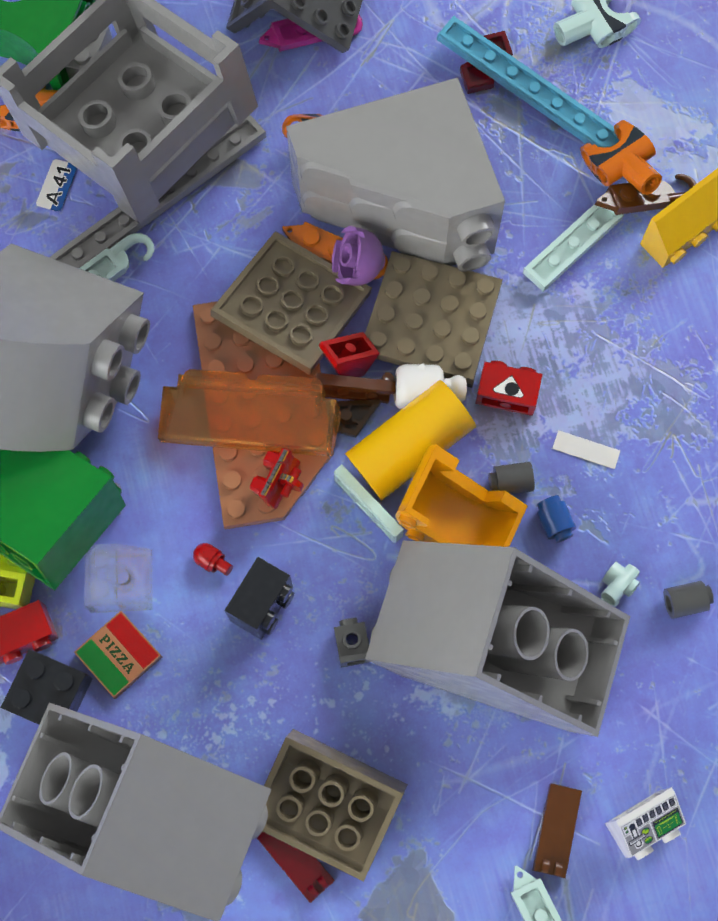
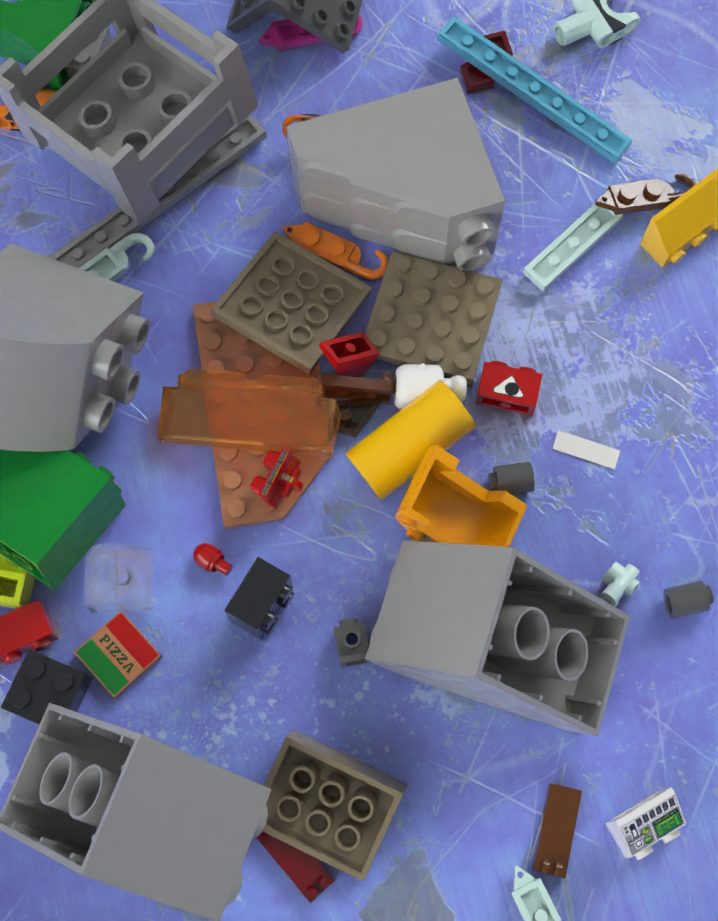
sticker [36,159,77,211] -> none
medium lavender cylinder [332,226,385,286] -> none
light aqua tile [334,464,404,543] -> none
blue brick [537,495,576,543] -> none
orange connector [580,120,662,195] -> none

